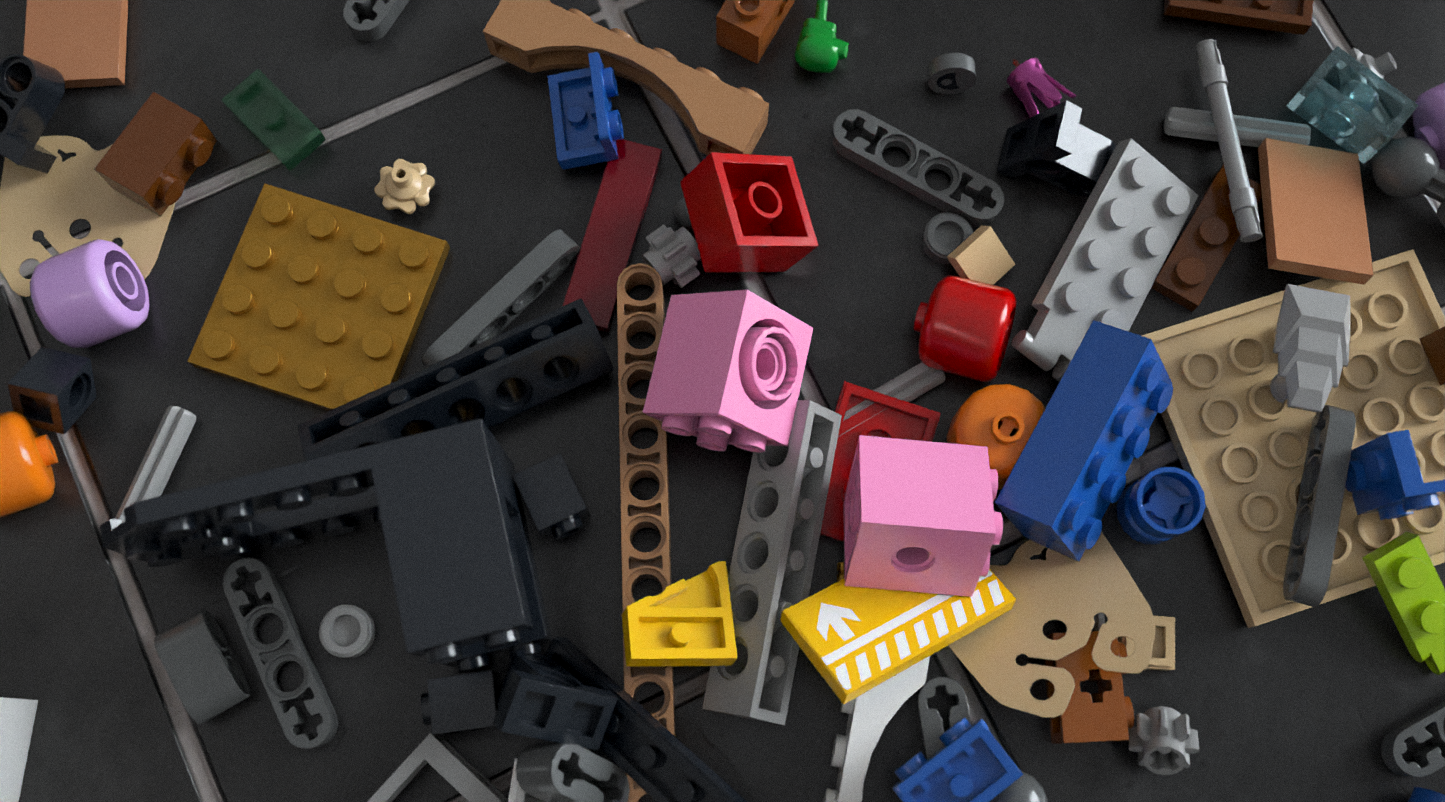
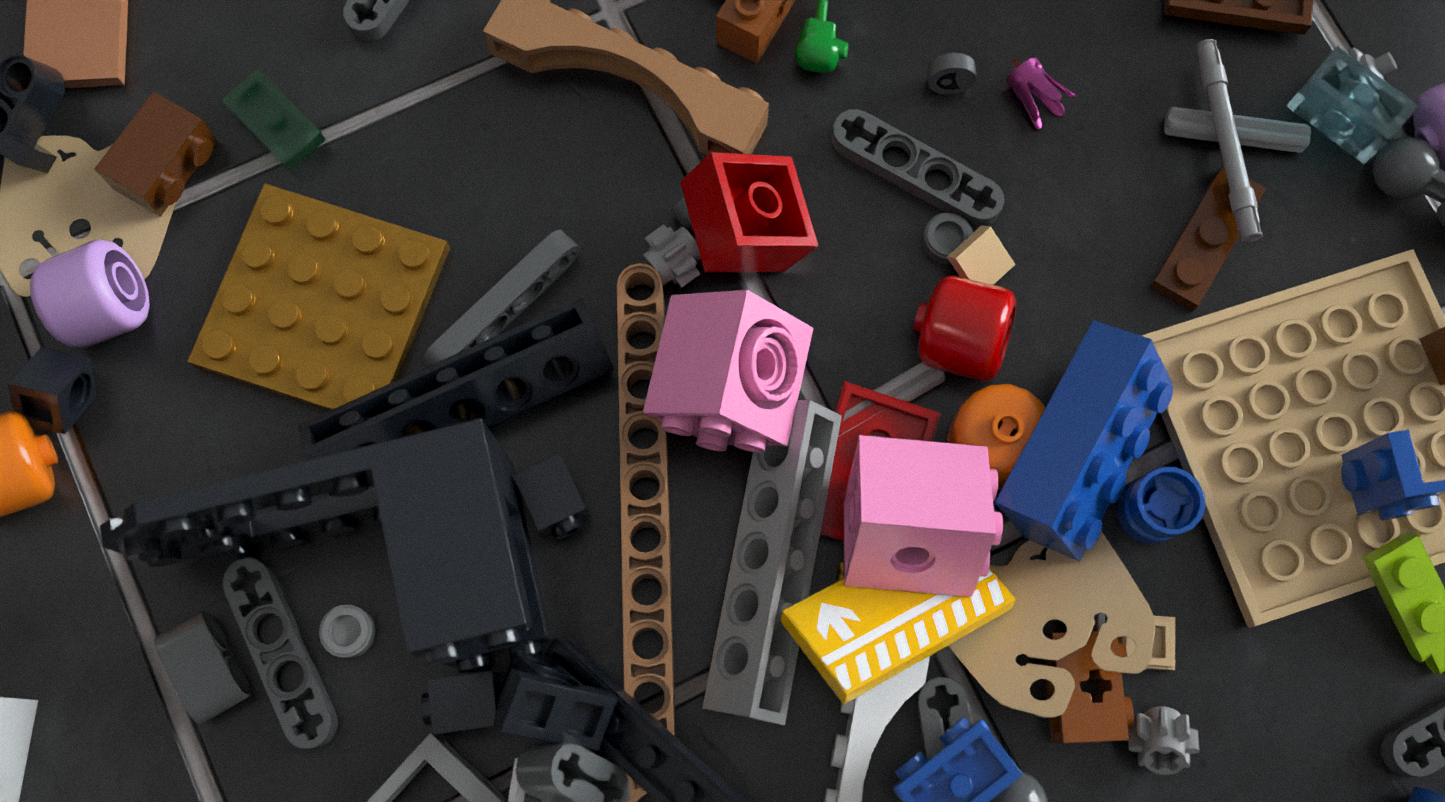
light grey axle [115,405,196,523] -> none
tan plant [374,159,435,214] -> none
blue bracket [548,52,624,170] -> none
dark red tile [563,139,662,333] -> none
yellow wing [622,561,738,667] -> none
black tile [997,100,1116,197] -> none
light grey hinge [1011,138,1199,382] -> none
nougat tile [1258,138,1374,285] -> none
light grey connector [1270,284,1351,413] -> none
dark grey beam [1283,405,1356,607] -> none

